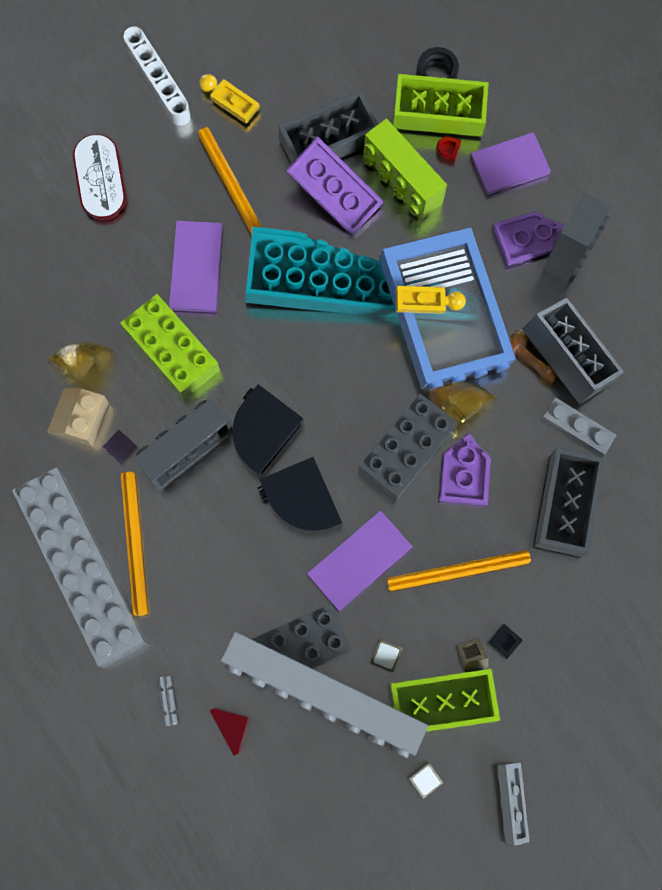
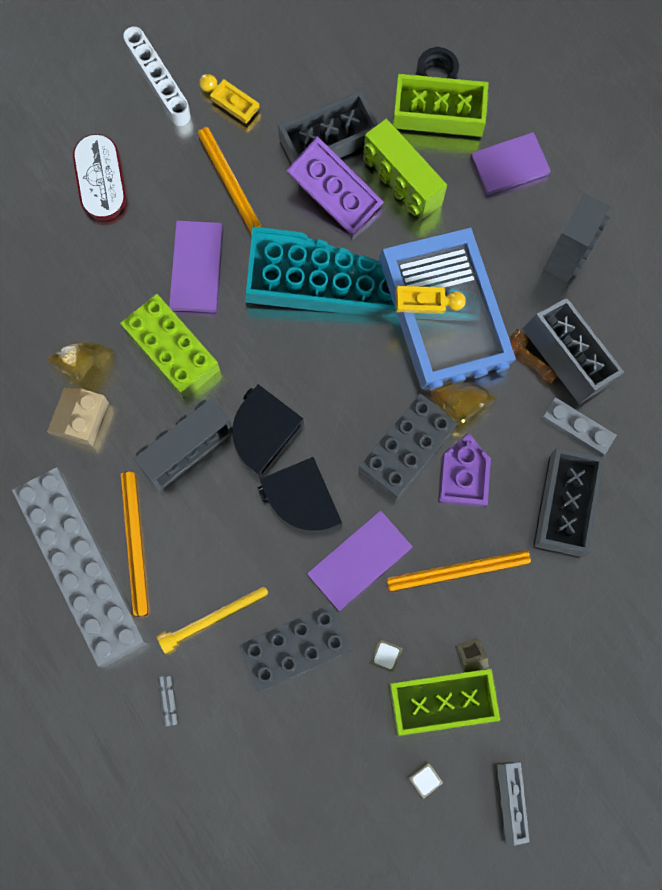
clear purple tile [102,430,137,464] -> none
dark red slope [209,708,250,756] -> none
light grey brick [221,632,429,758] -> none
red tile [436,136,462,163] -> none
black tile [487,624,523,659] -> none
medium lavender tile [492,211,564,266] -> none
none -> yellow piece [156,587,268,654]

